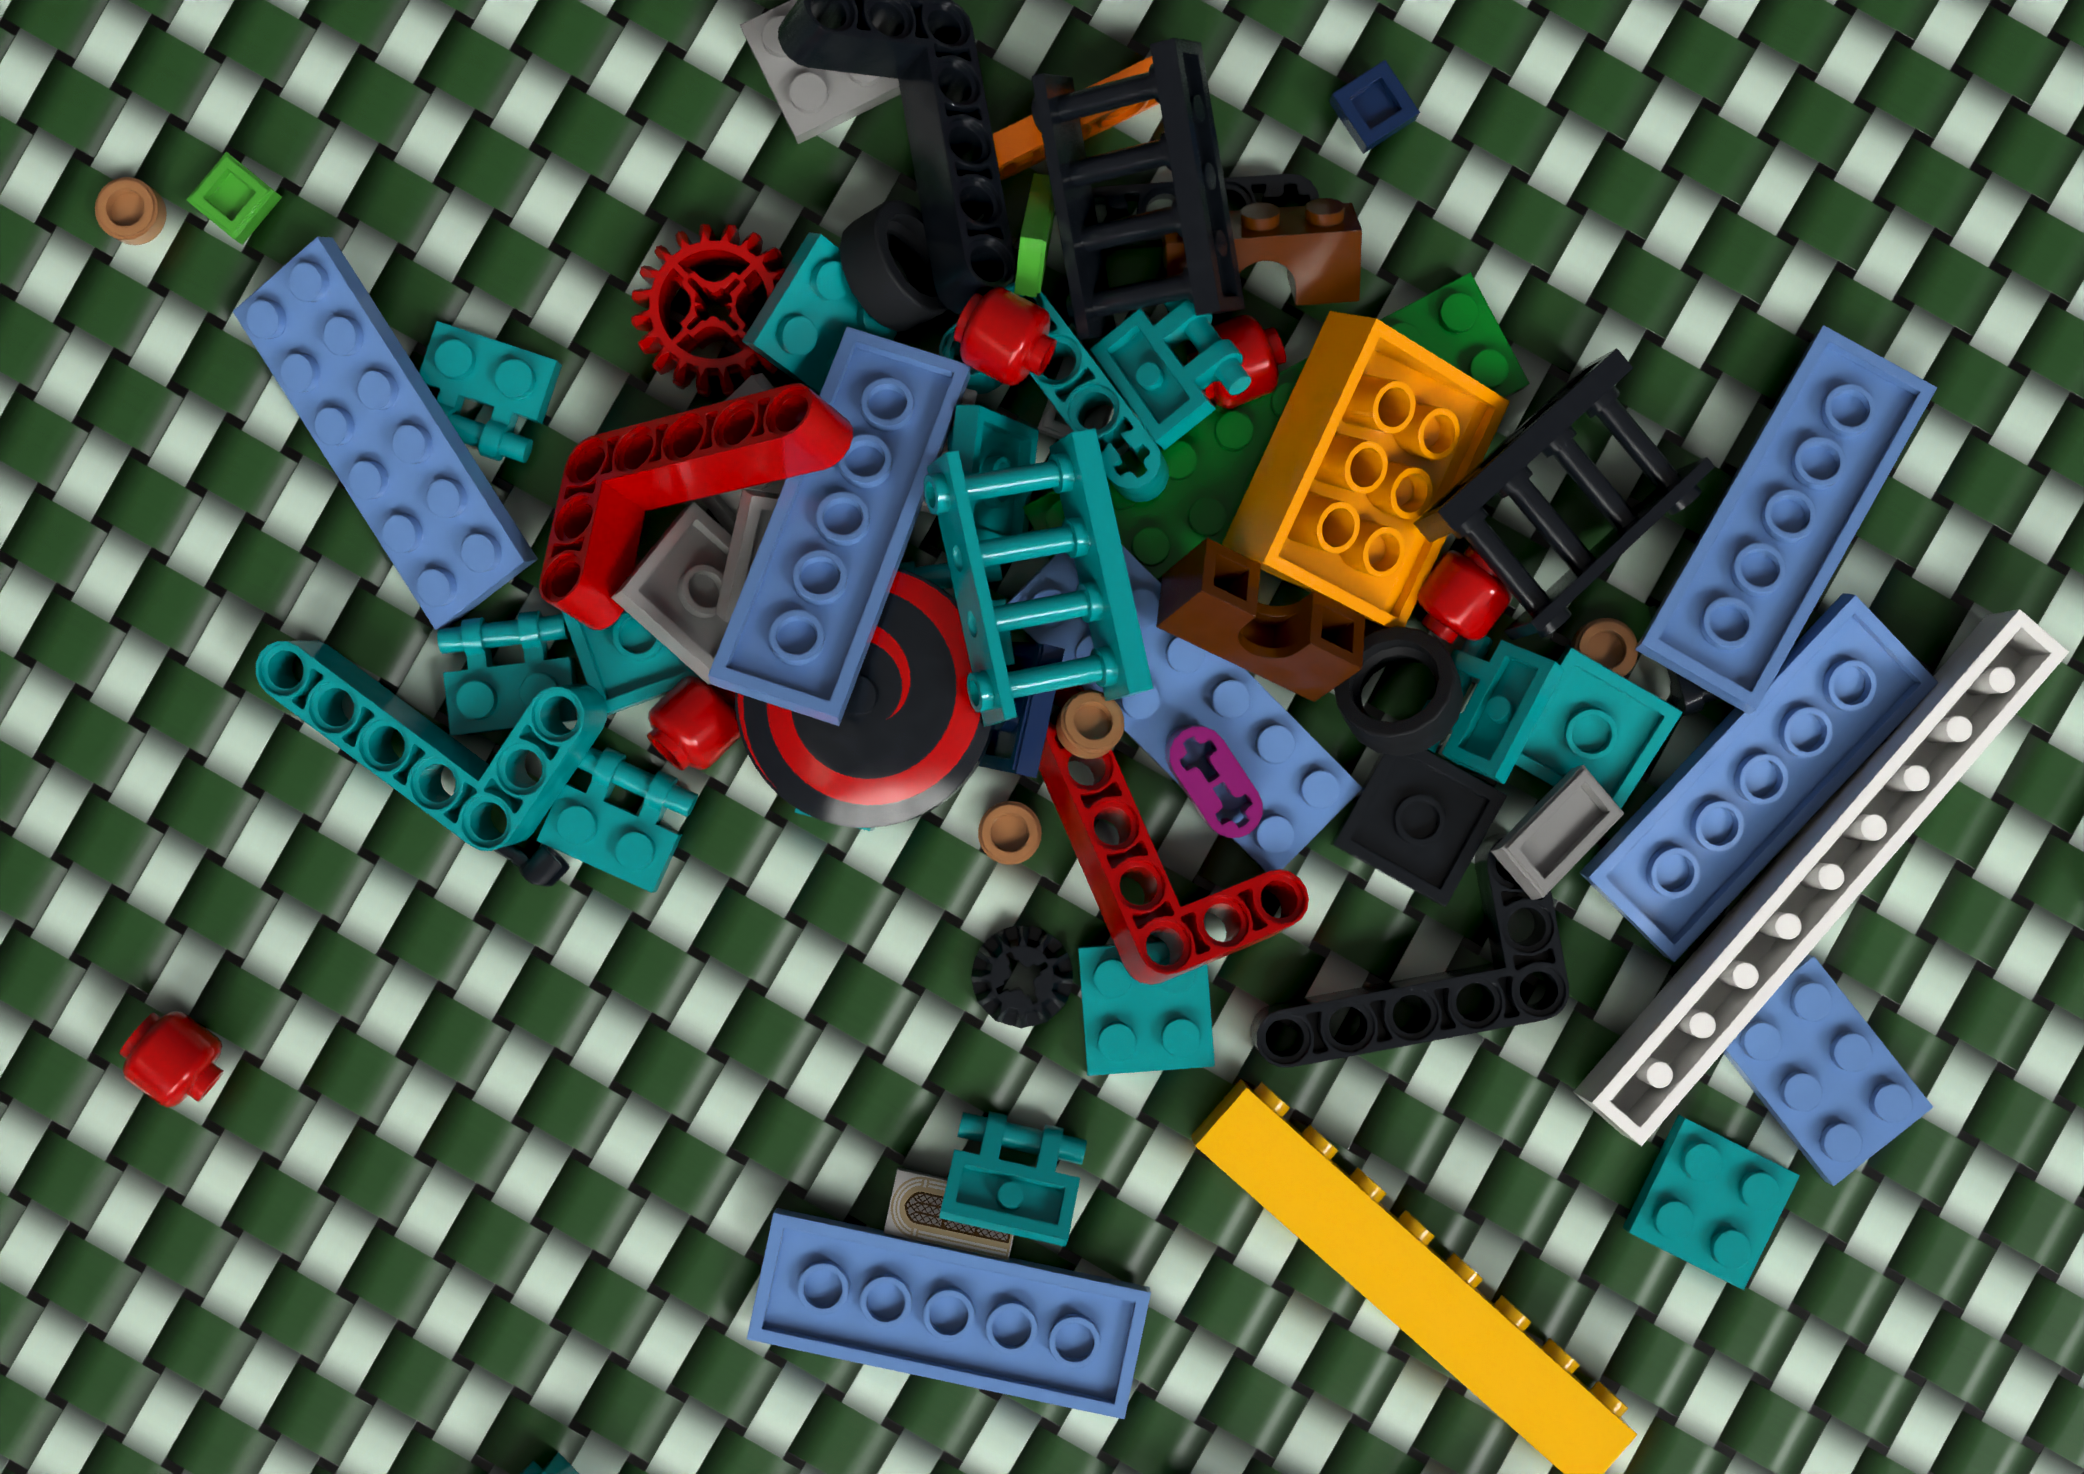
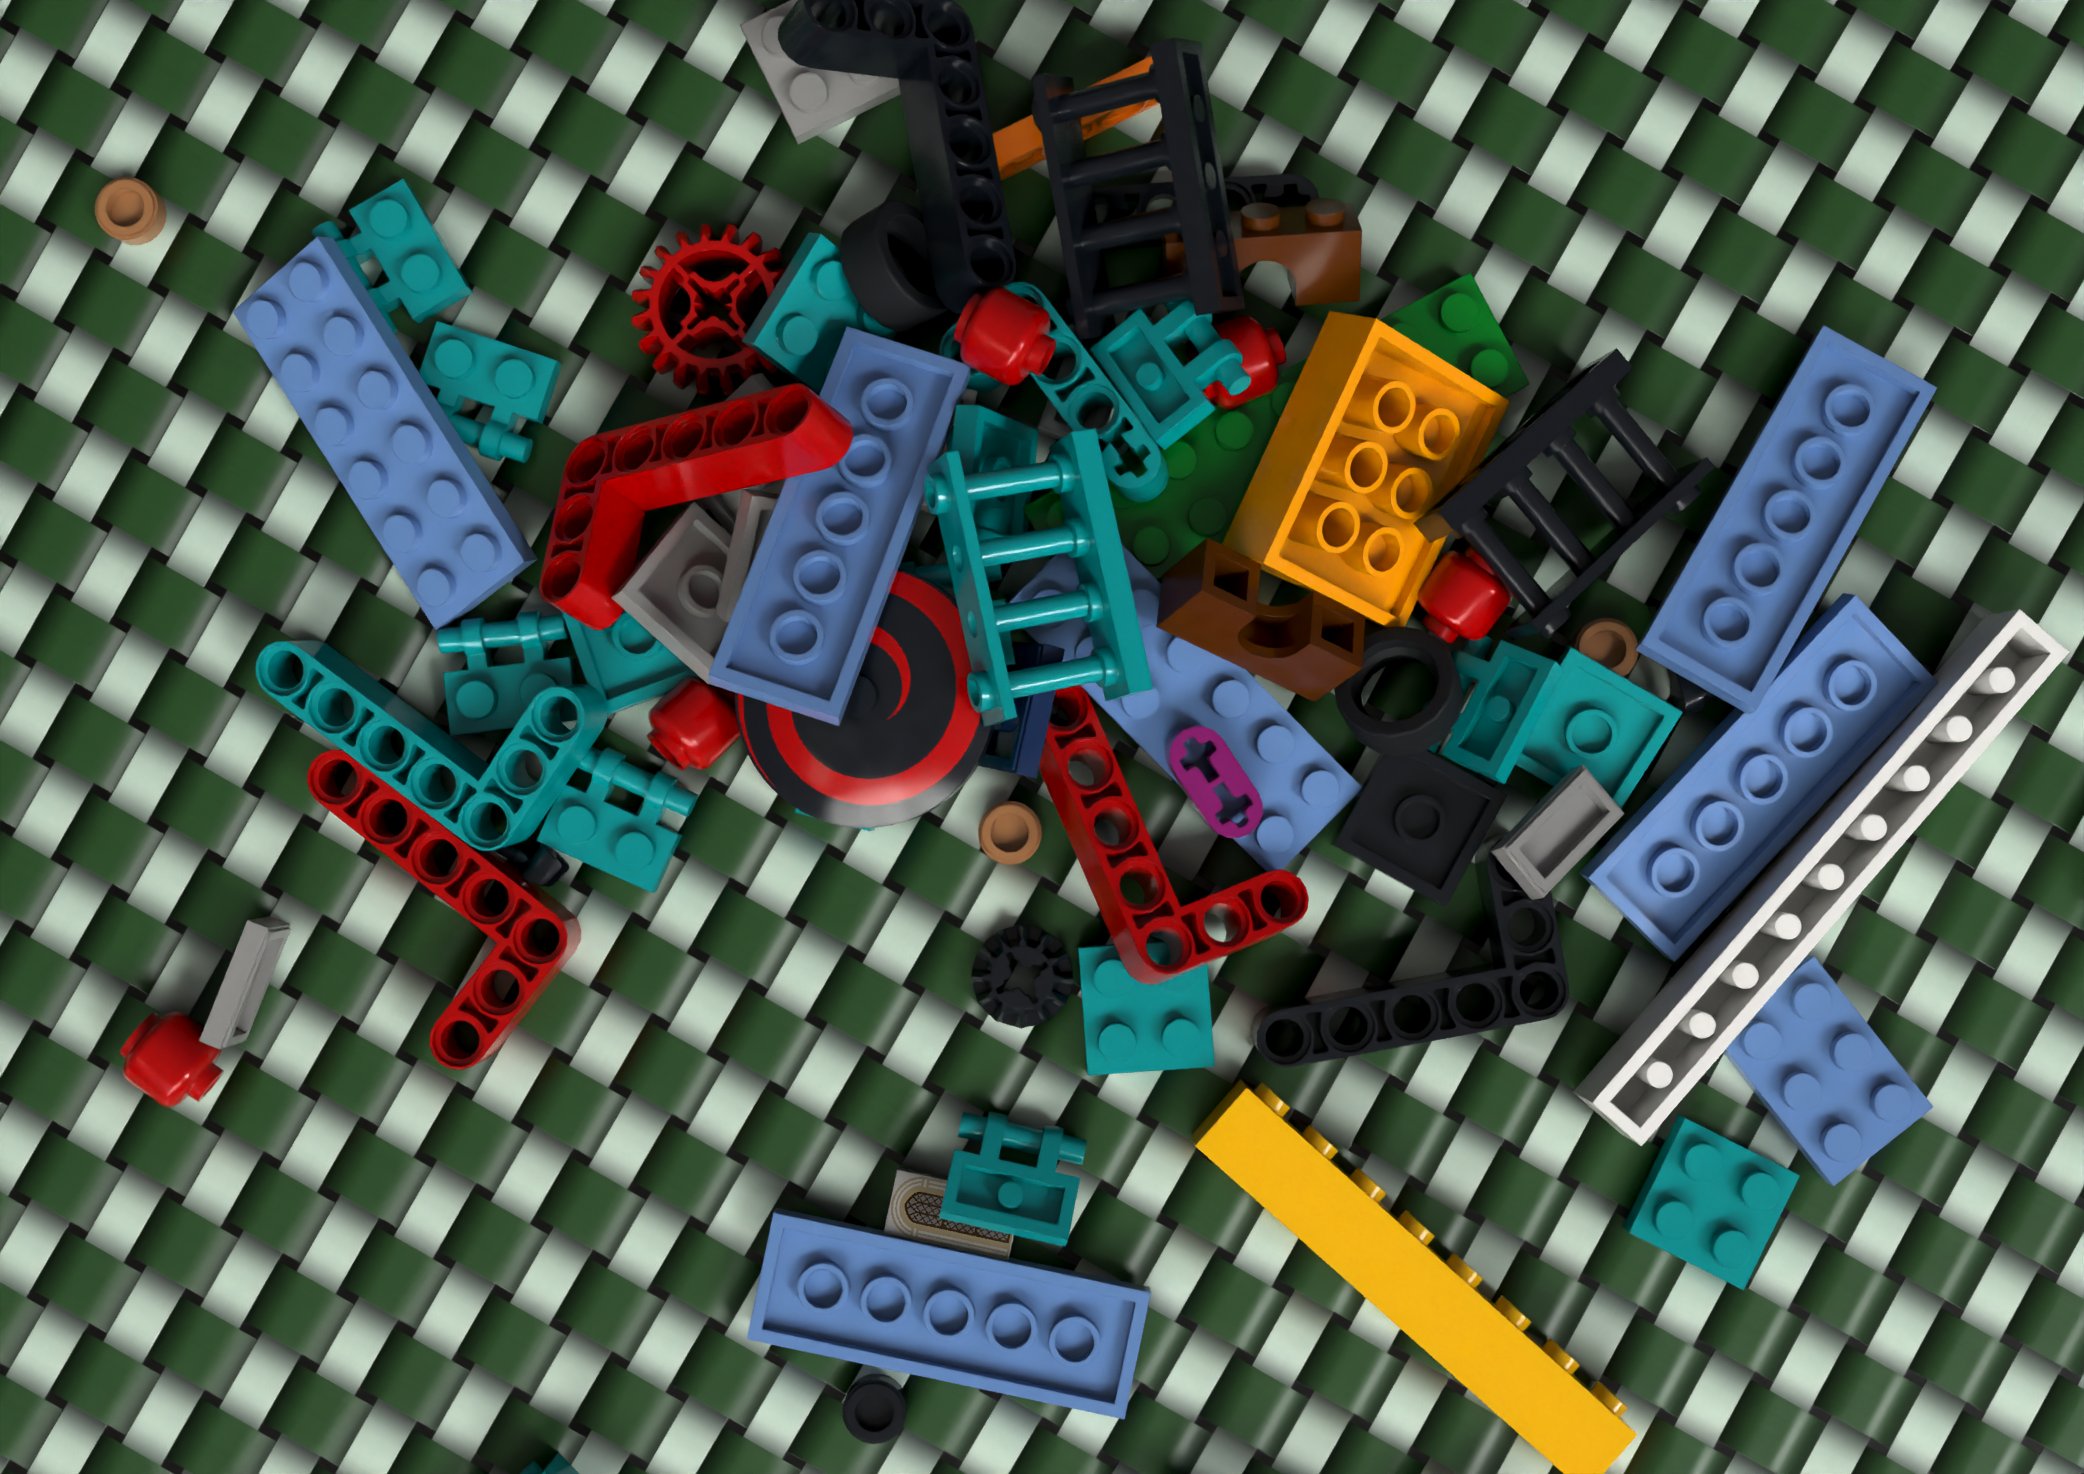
bright green tile [186,152,282,245] -> none
bright green tile [1014,173,1055,298] -> none
medium nougat tile [1056,690,1124,759] -> none
dark blue plate [1329,60,1420,154] -> none
none -> light grey tile [199,916,291,1049]
none -> red beam [307,750,581,1070]
none -> teal plate [312,179,473,335]
none -> black tile [843,1374,908,1444]

